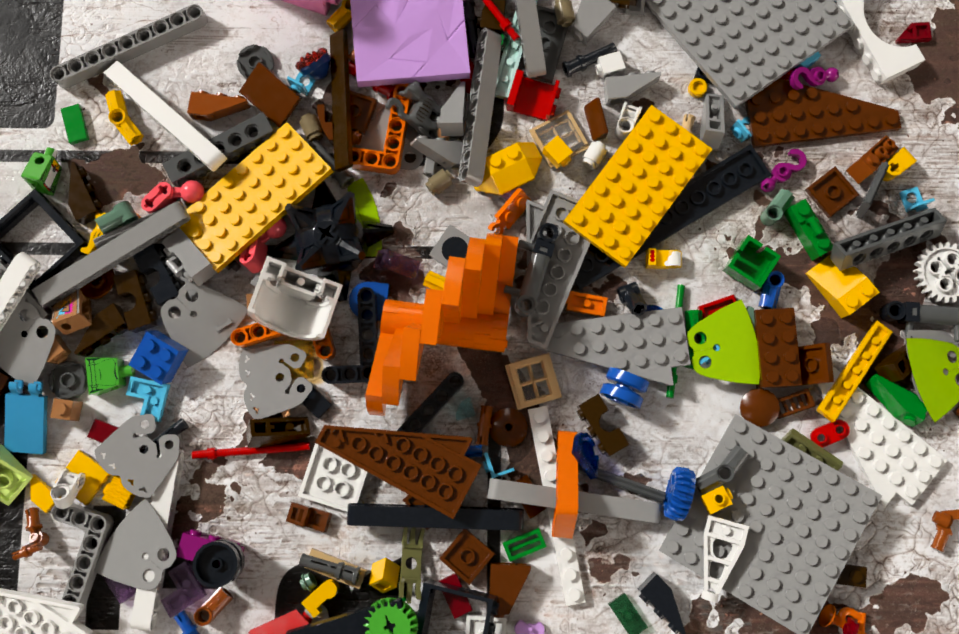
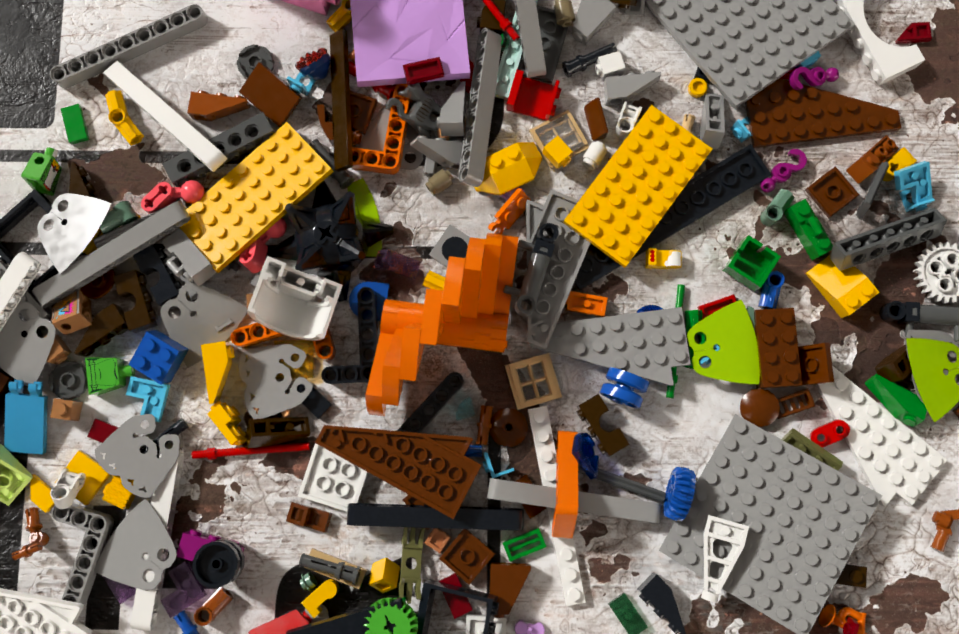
dark tan brick [299,113,324,143] -> none
black pin [463,0,478,58] -> none
black piece [617,282,647,316] -> none
dark grey piece [695,445,750,495] -> none
yellow brick [700,485,734,515] -> none
yellow tile [816,320,893,422] -> none
none -> piece [37,193,111,274]
none -> yellow slope [201,341,235,404]
none -> yellow plate [207,401,247,445]
none -> dark red tile [403,57,444,85]
none -> nougat tile [424,528,452,554]
none -> medium azure plate [894,161,933,203]

